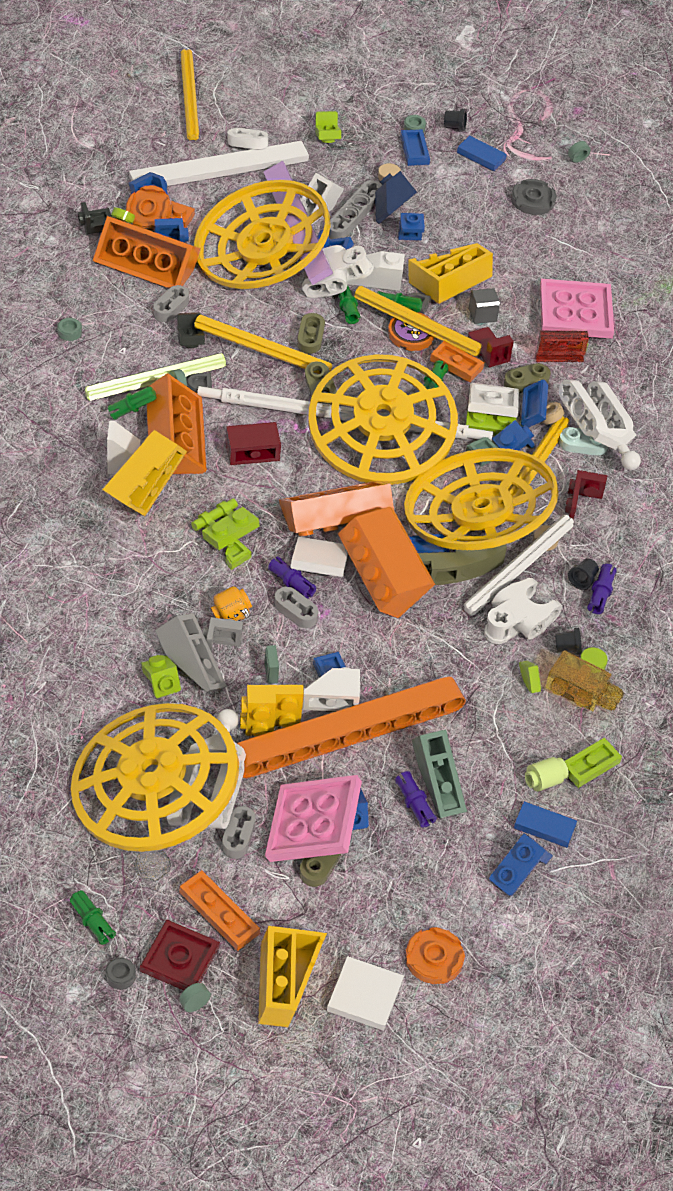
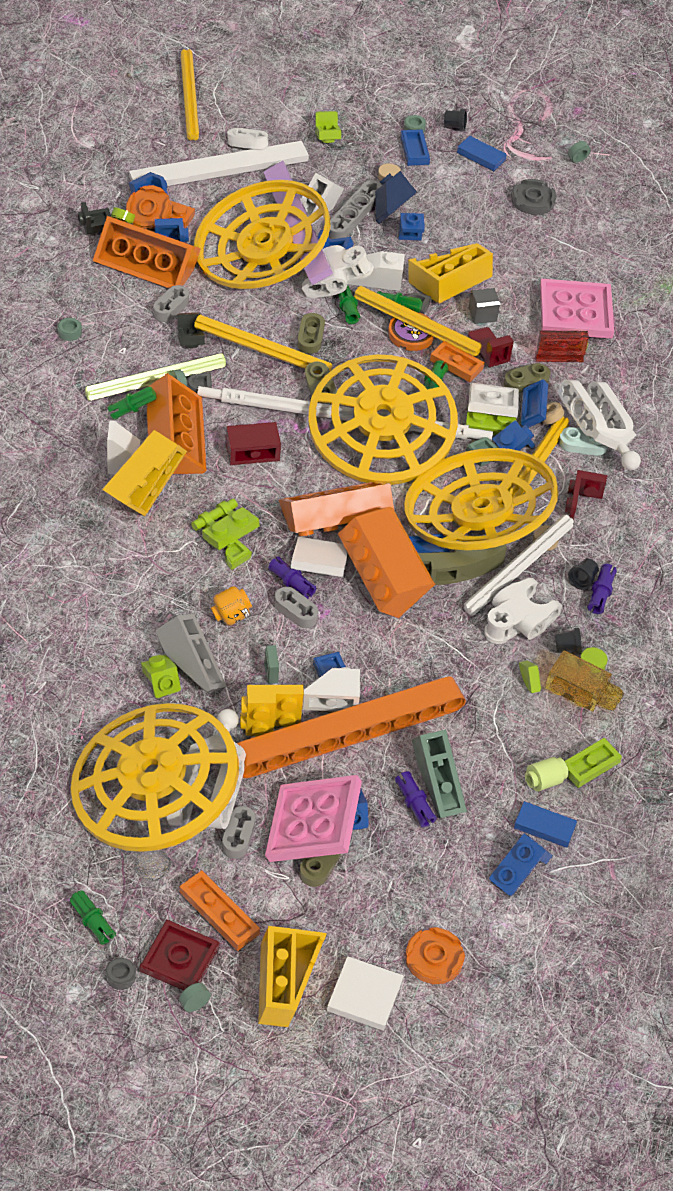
light grey bracket [203,617,243,652] -> none

